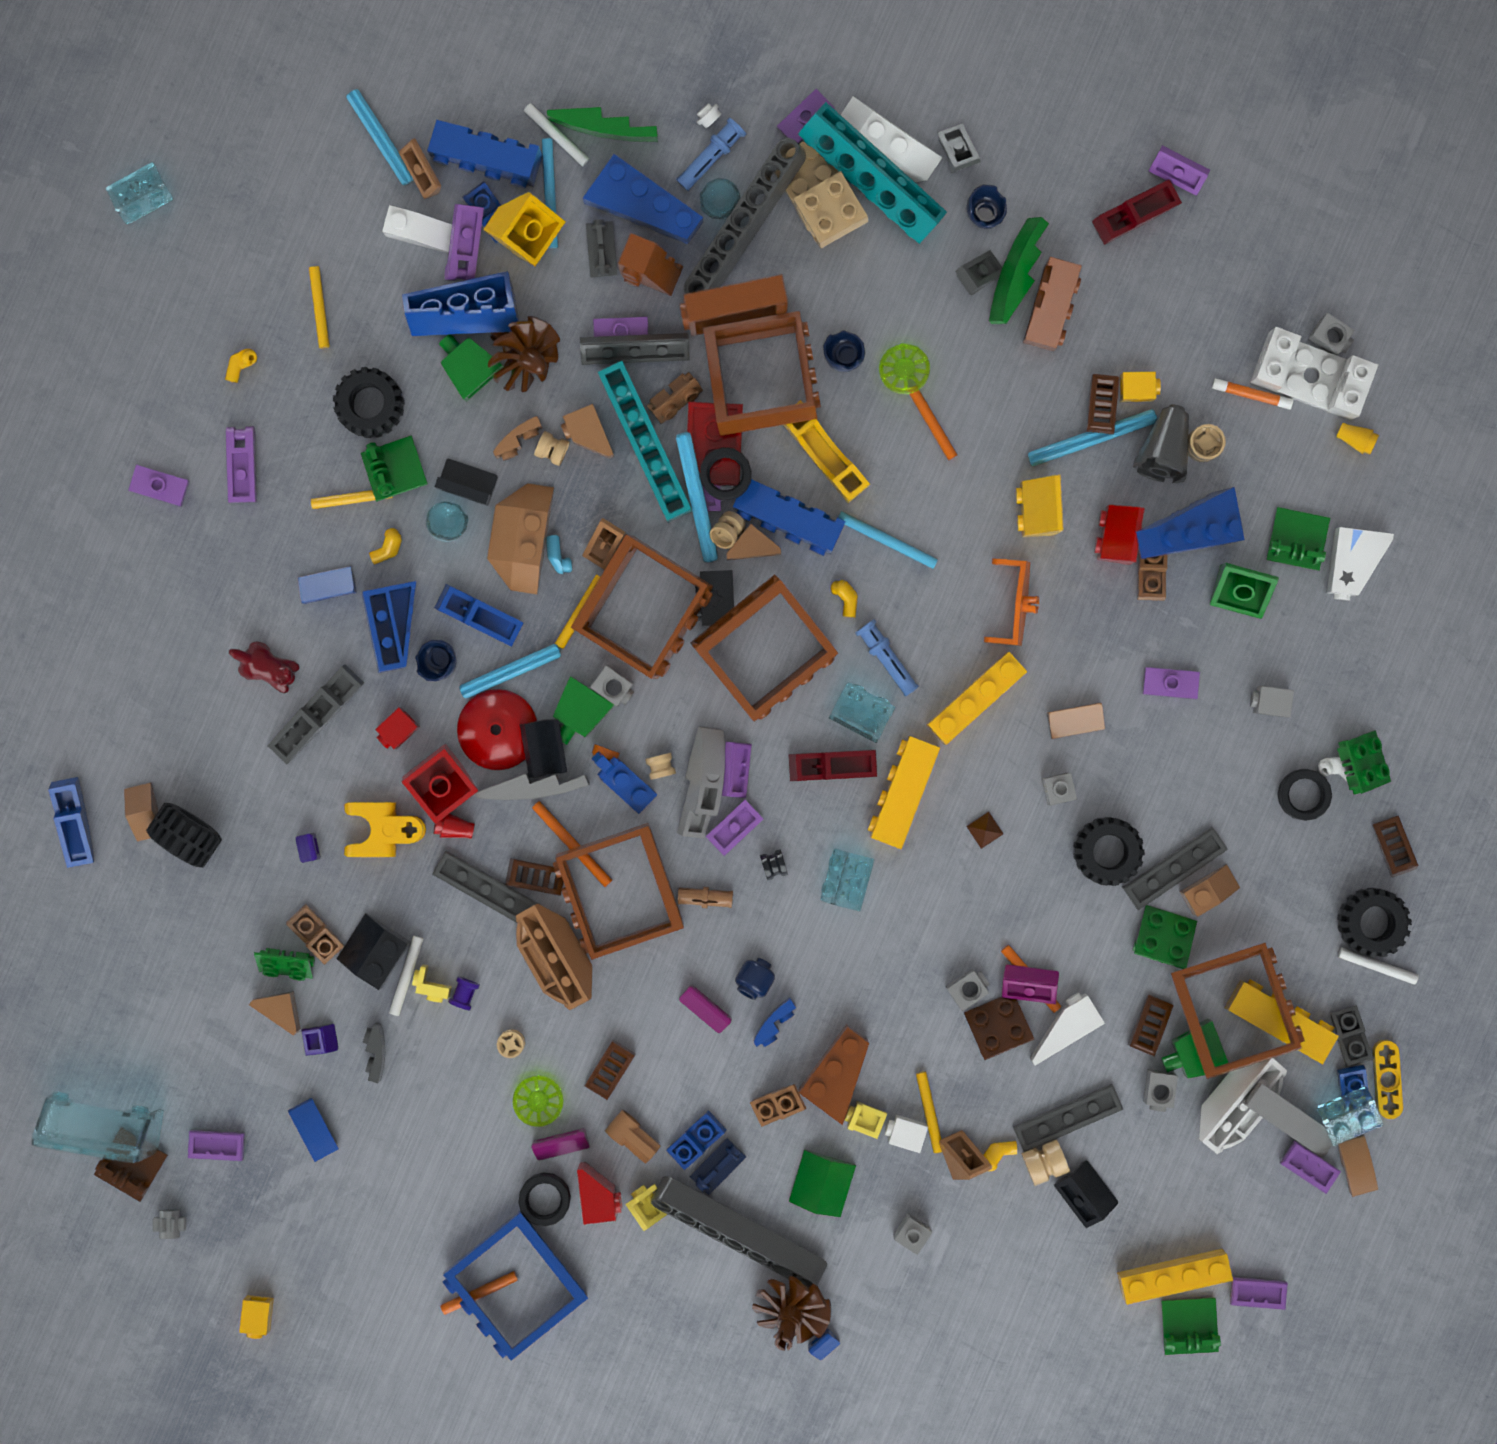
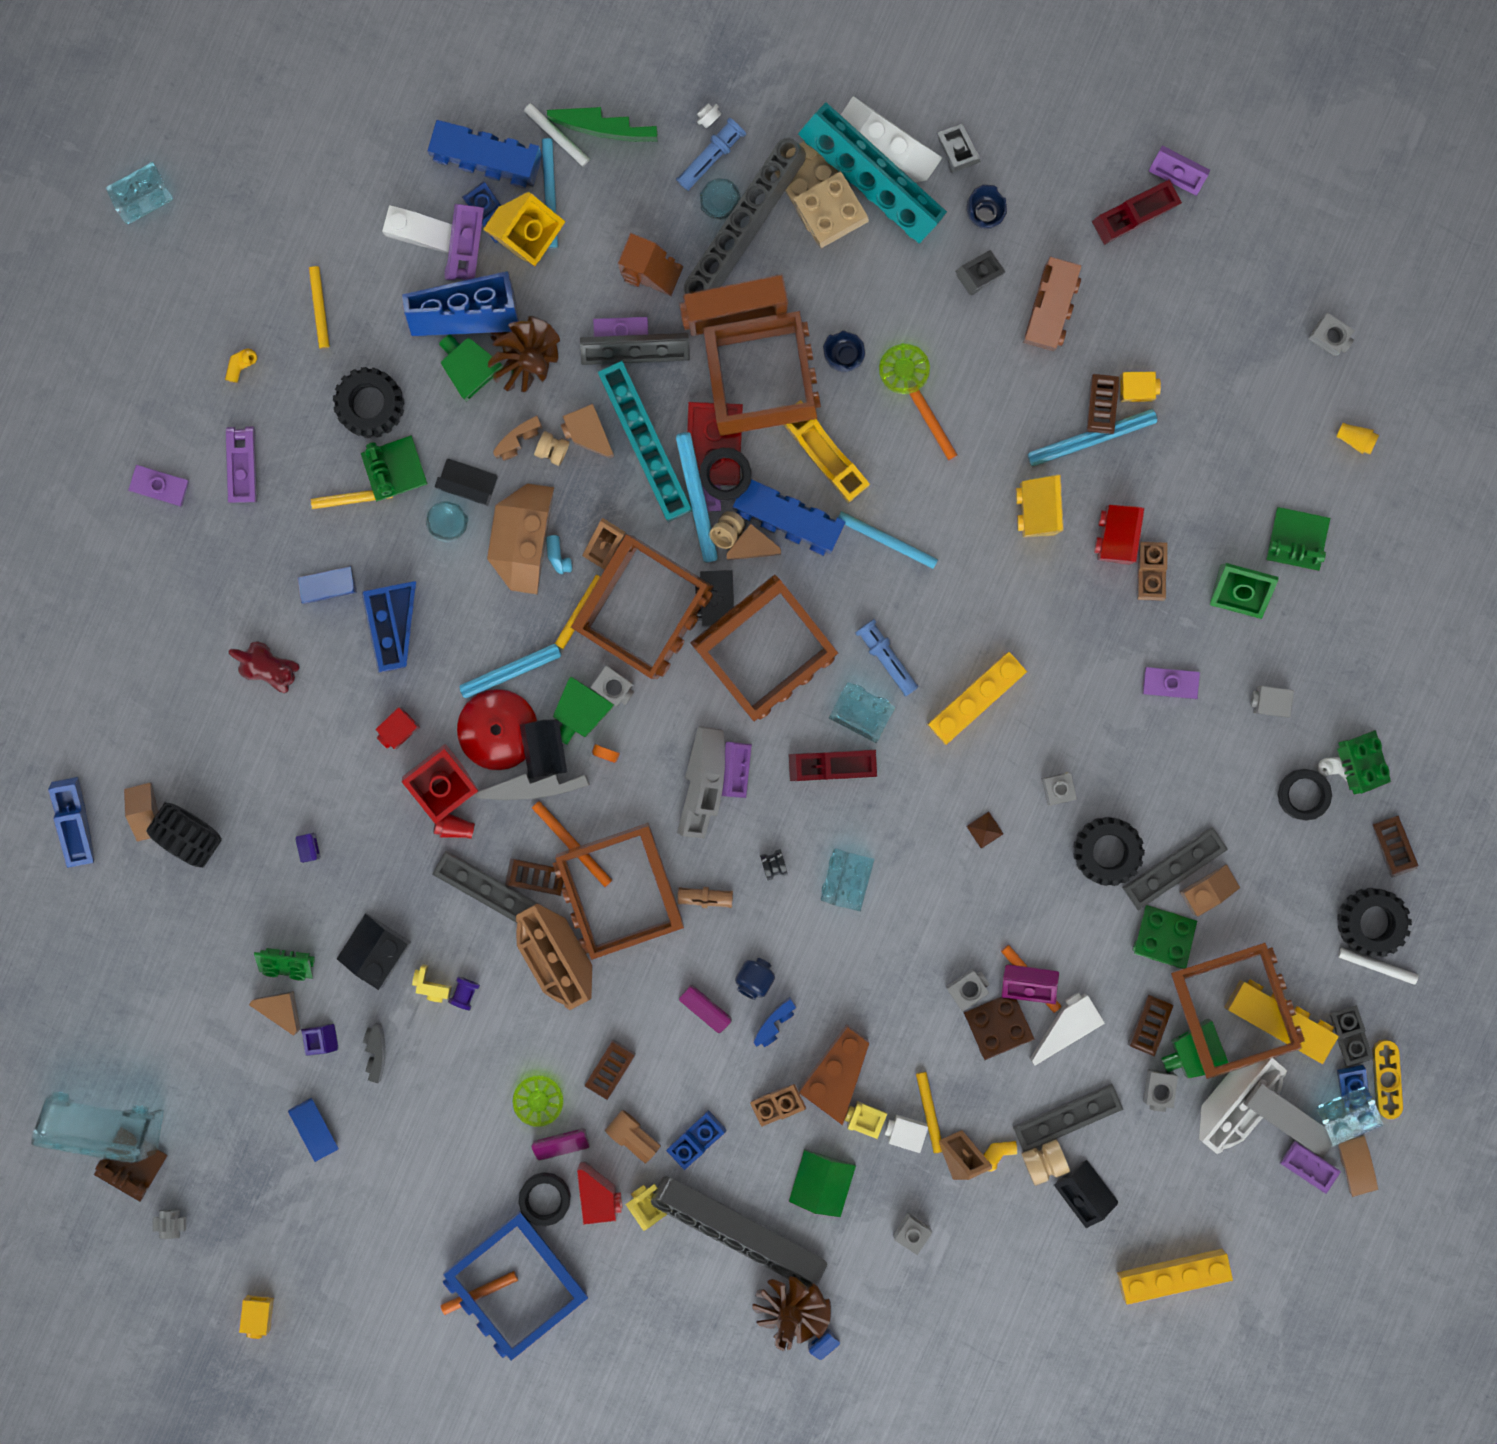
medium lavender plate [188,1130,245,1161] -> none
dark grey slope [267,664,364,764] -> none
medium nougat slope [286,904,344,965] -> none
yellow piece [344,802,426,857] -> none
medium azure axle [346,89,413,186] -> none
yellow arm [369,528,402,565] -> none
white bar [389,935,424,1016] -> none
medium nougat slope [399,138,441,199] -> none
dark blue hair [415,640,457,681] -> none
blue slope [434,584,523,647] -> none
tan wheel [497,1029,525,1058] -> none
blue wedge [582,154,703,244] -> none
dark grey hinge [586,219,617,278] -> none
blue hinge [591,751,657,814] -> none
tan wheel [645,753,676,780] -> none
medium nougat hinge [647,372,703,424] -> none
dark blue hinge [689,1138,746,1196] -> none
medium lavender plate [706,799,763,856] -> none
medium lavender plate [777,89,835,144] -> none
yellow arm [831,580,858,618] -> none
yellow brick [867,736,940,849] -> none
orange piece [984,558,1039,646] -> none
green slope [989,217,1049,324] -> none
slope [1047,703,1105,739] -> none
dark grey cone [1133,404,1189,483] -> none
blue wedge [1136,487,1245,559] -> none
green hinge [1161,1297,1221,1355] -> none
tan wheel [1188,424,1226,463] -> none
orange bar [1212,378,1293,410] -> none
medium lavender plate [1230,1277,1288,1310] -> none
white plate [1250,327,1378,420] -> none
white slope [1327,527,1394,601] -> none

